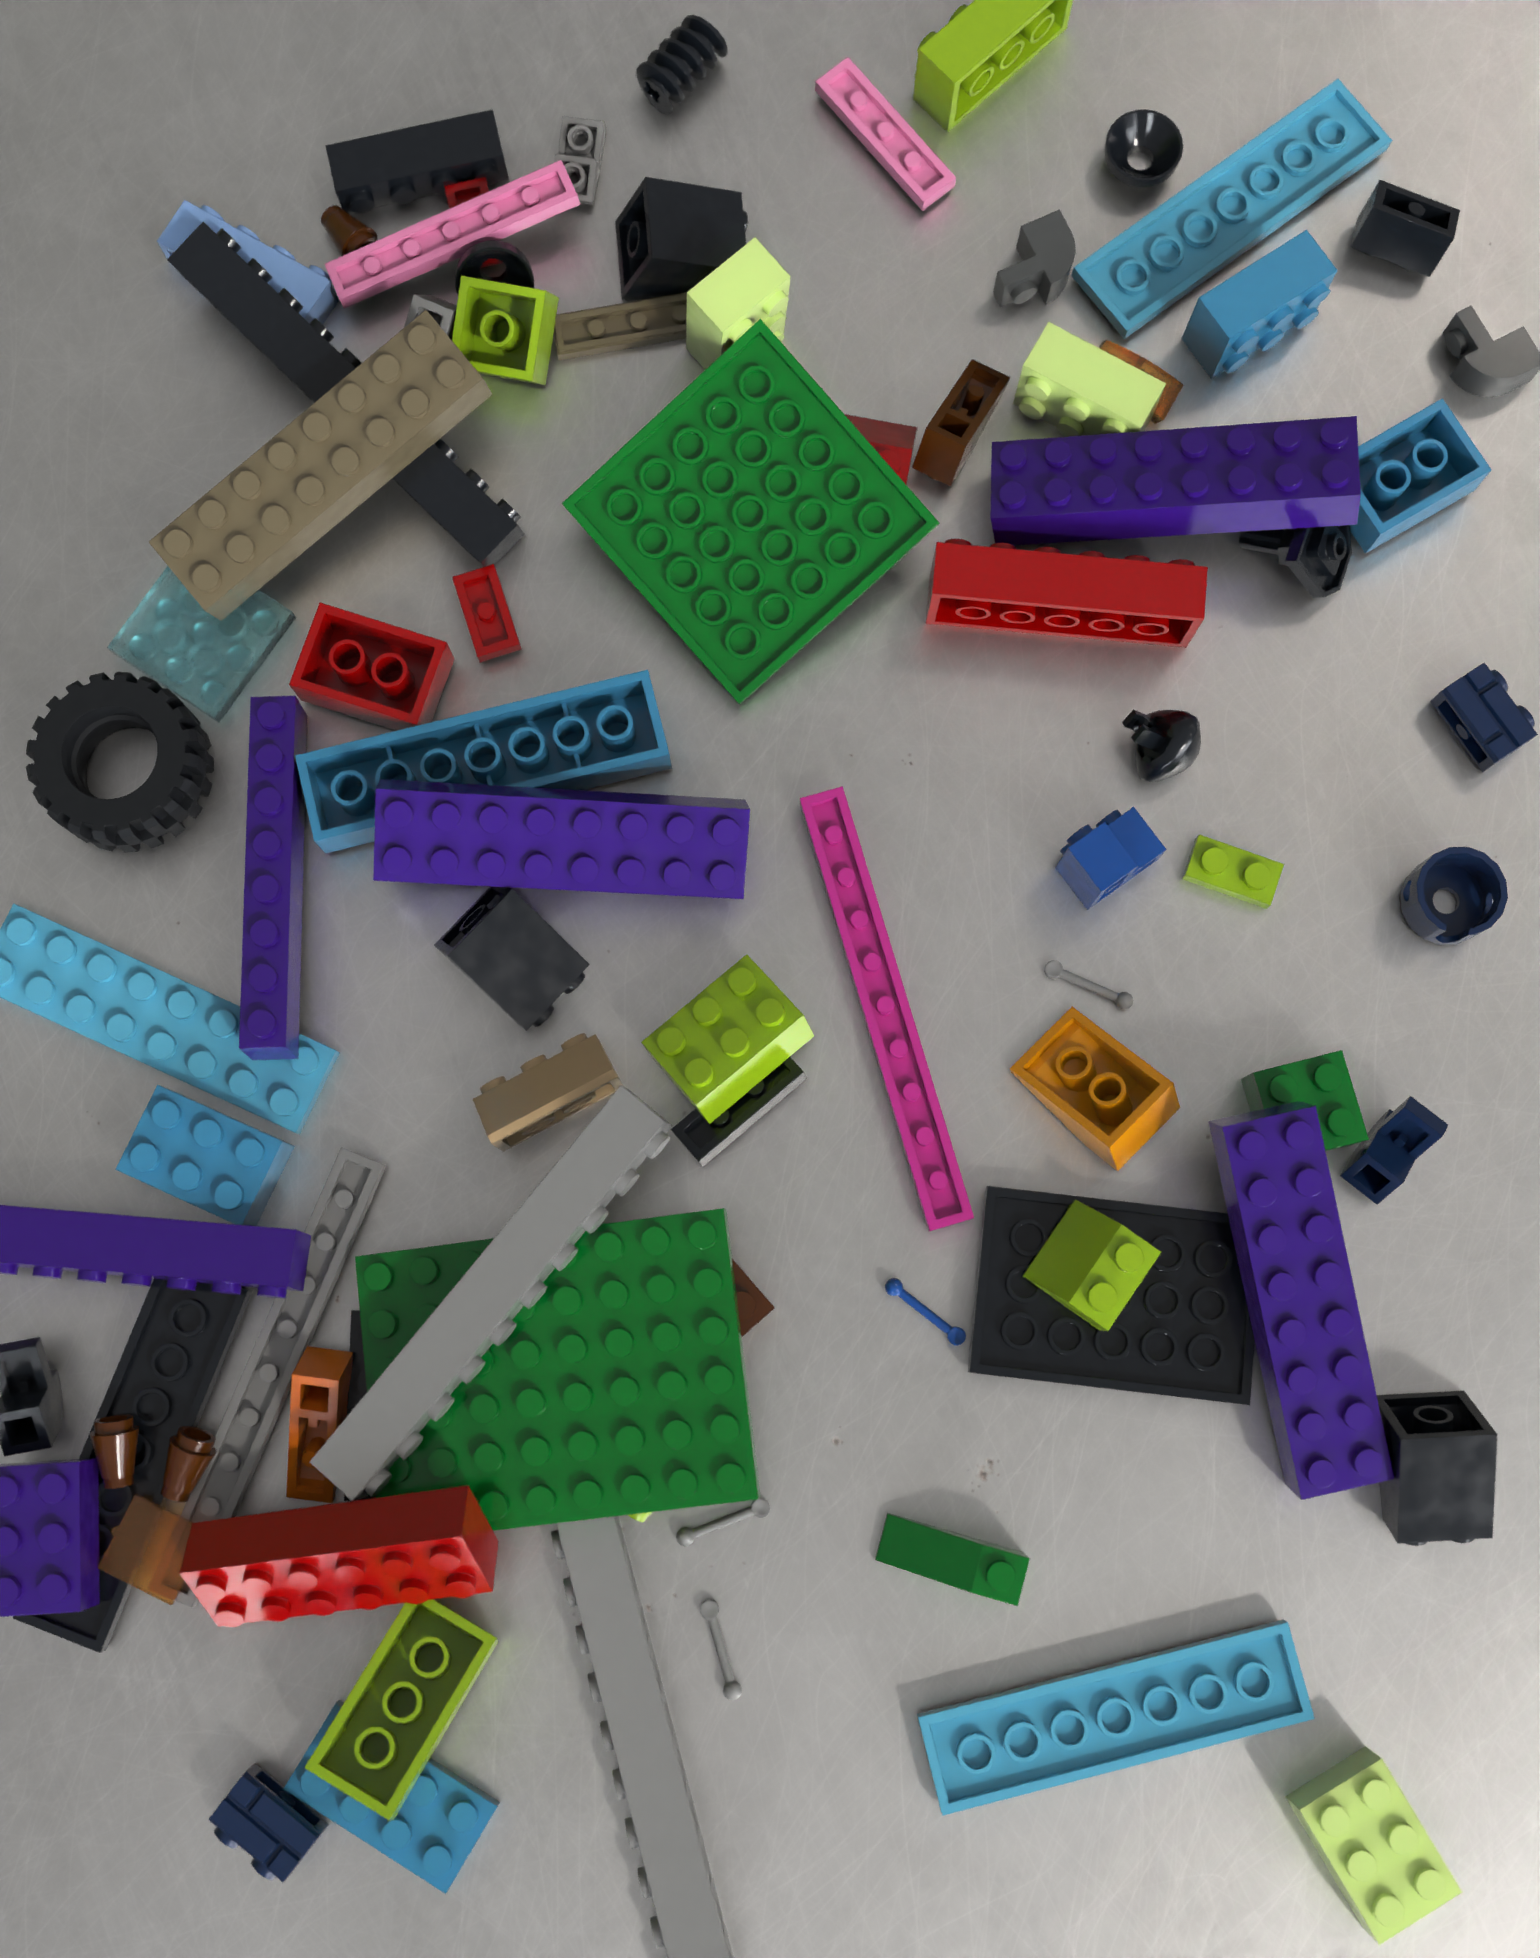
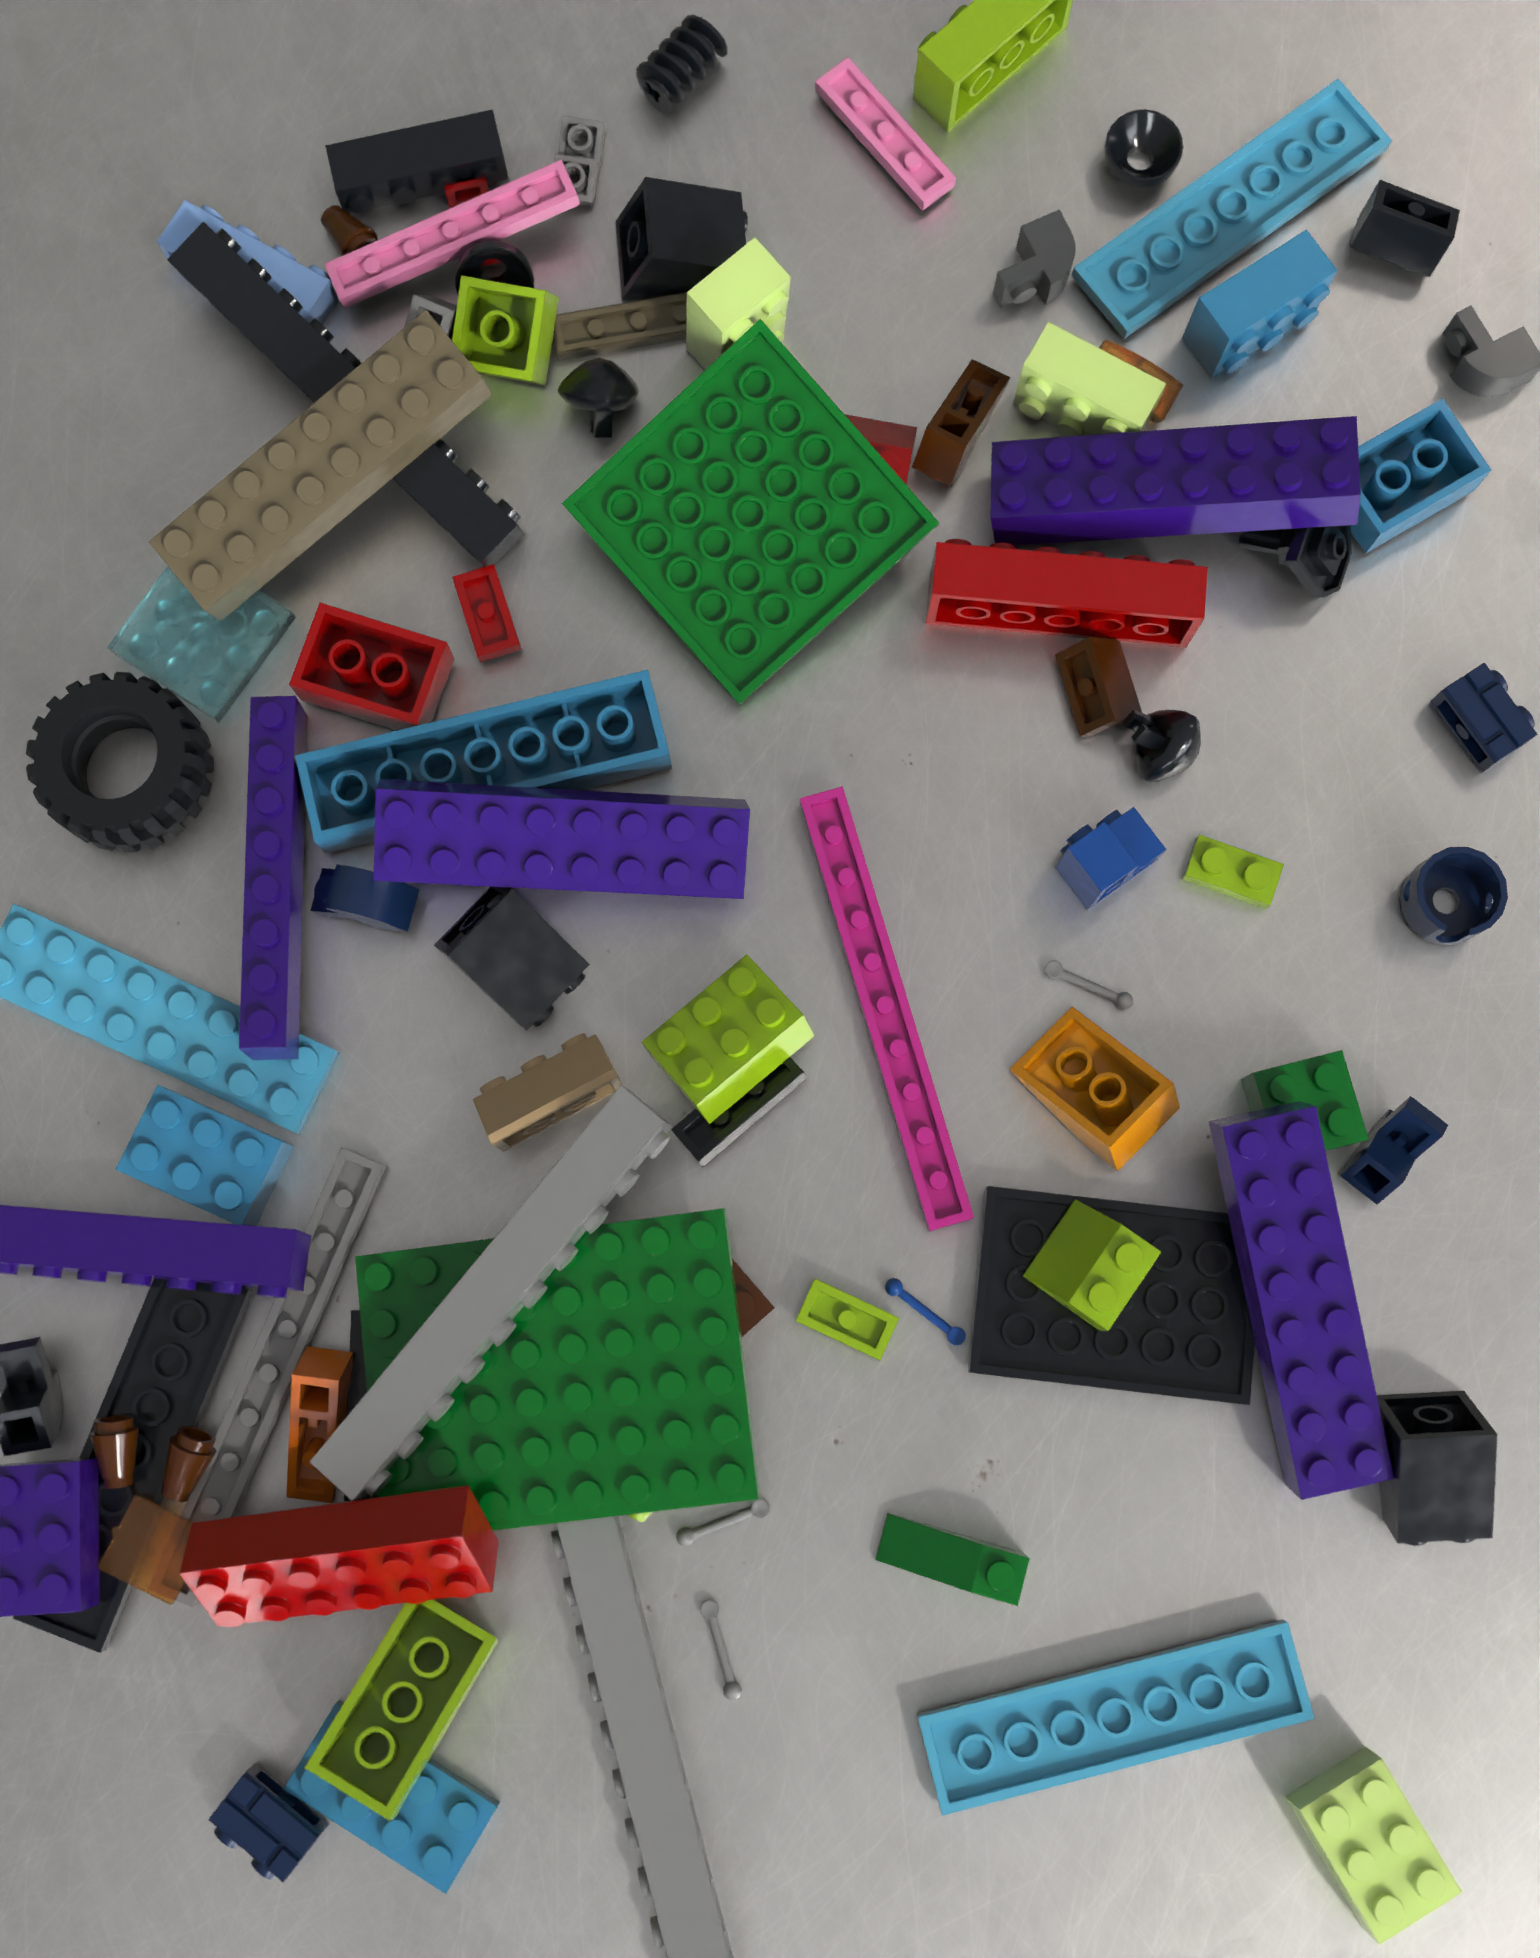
none -> dark blue brick [310,864,419,932]
none -> black piece [558,358,639,438]
none -> lime plate [795,1279,899,1361]
none -> reddish brown panel [1055,637,1142,737]

